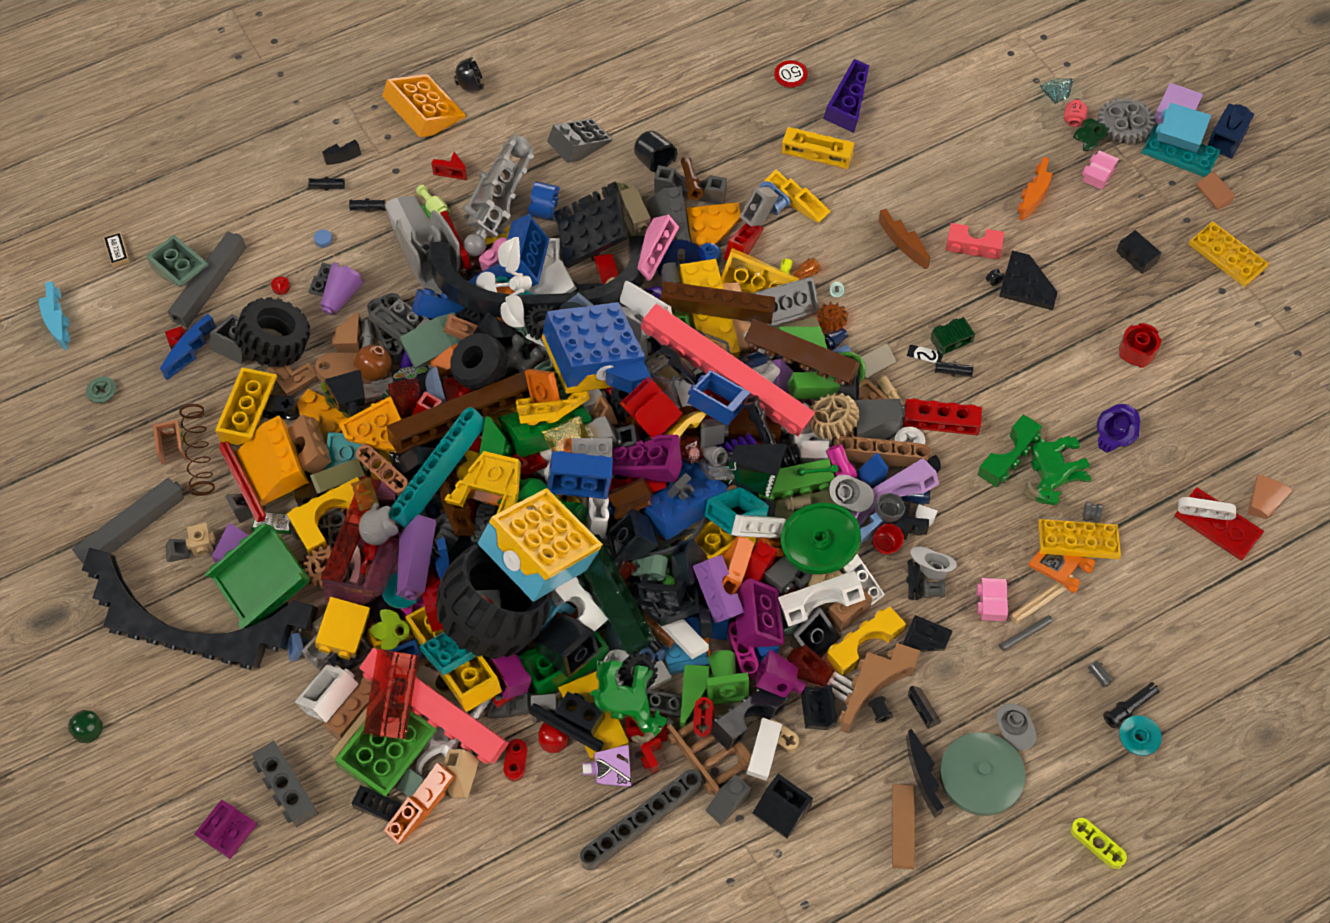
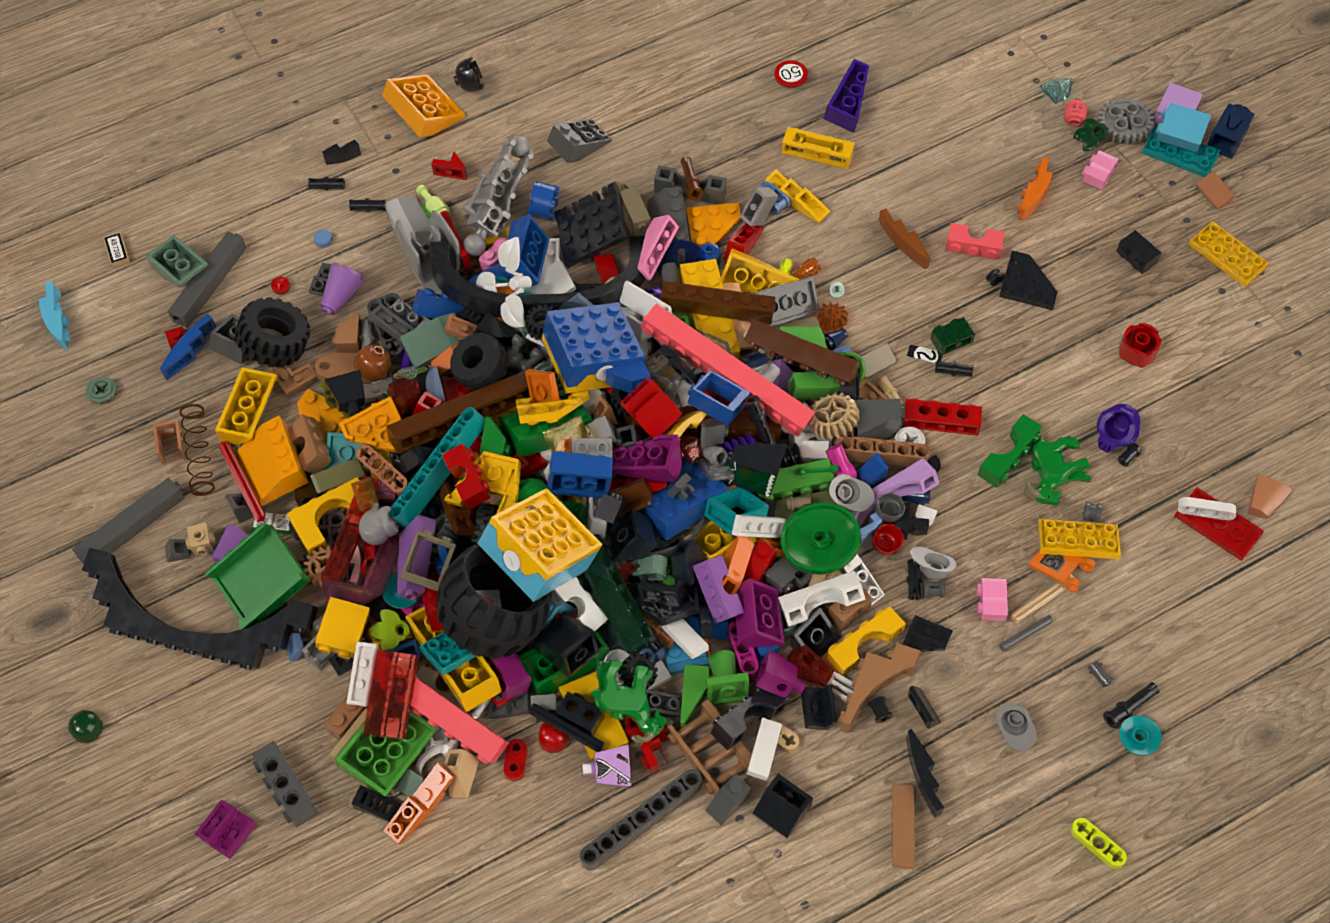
black piece [262,395,299,420] -> none
white window [295,665,358,722] -> none
black cylinder [634,130,678,174] -> none
red beam [693,697,715,738] -> none
sand green dish [940,732,1025,816] -> none
none -> white tile [346,642,379,707]
none -> dark tan window [400,529,457,591]
none -> red arch [442,443,491,510]
none -> black slope [594,491,627,524]
none -> black pin [1117,443,1142,467]

